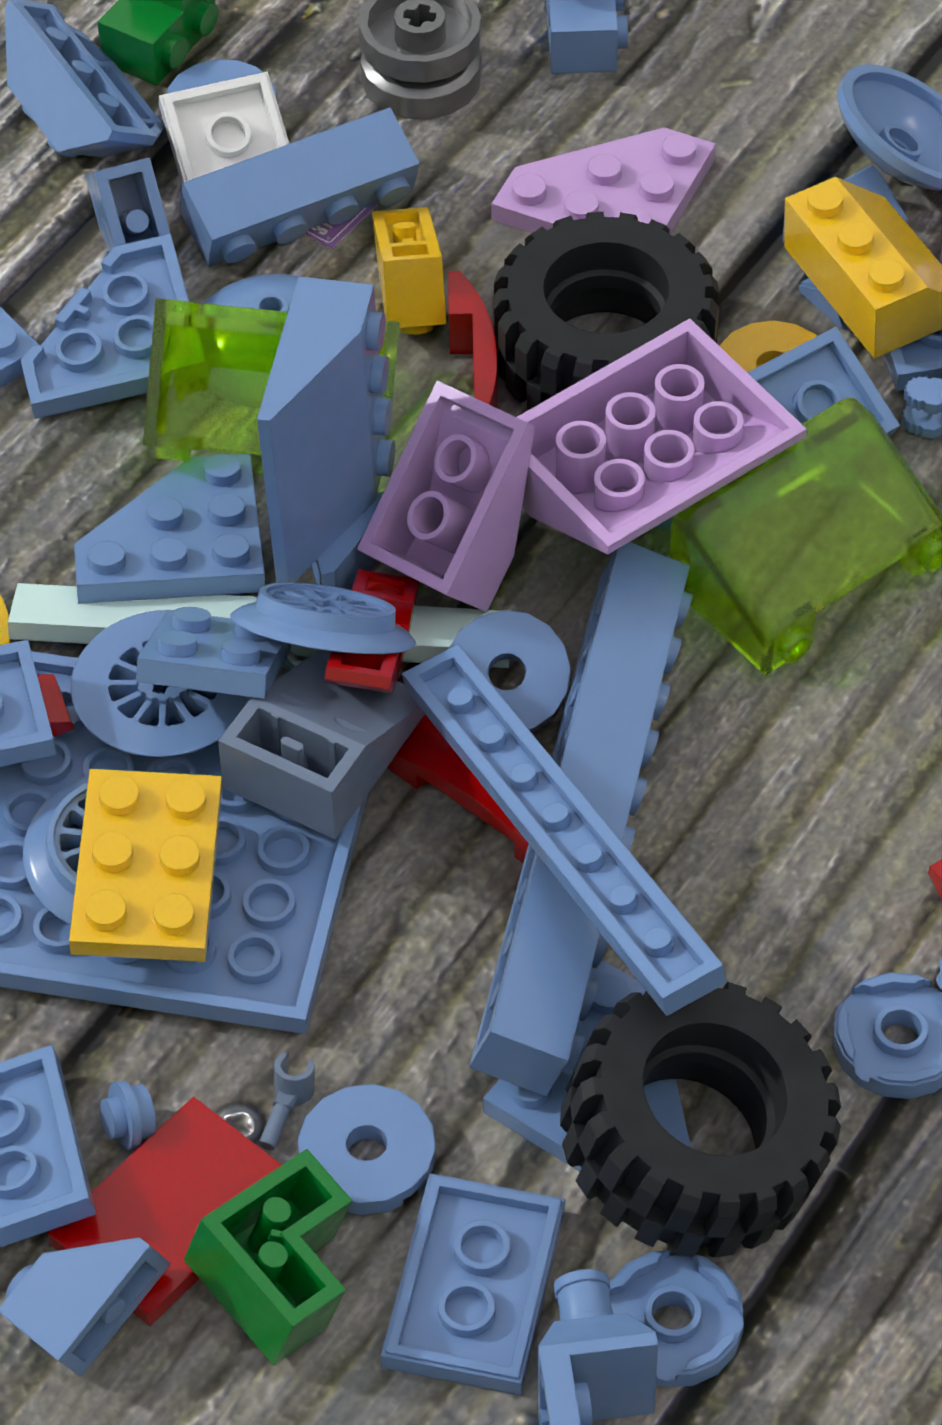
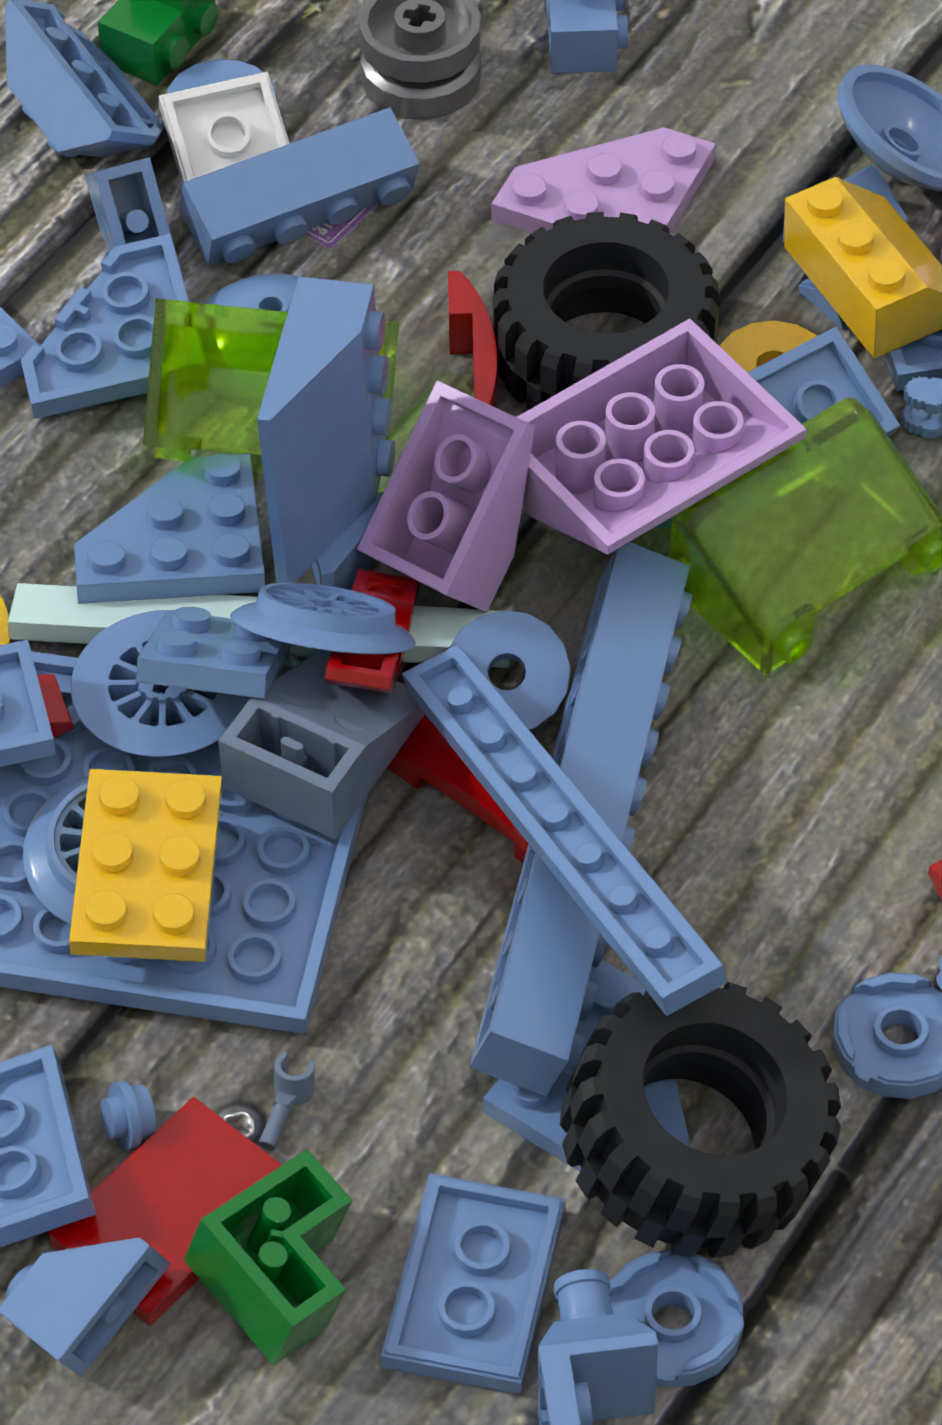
medium blue tile [298,1084,436,1215] -> none
yellow slope [371,207,446,334] -> none

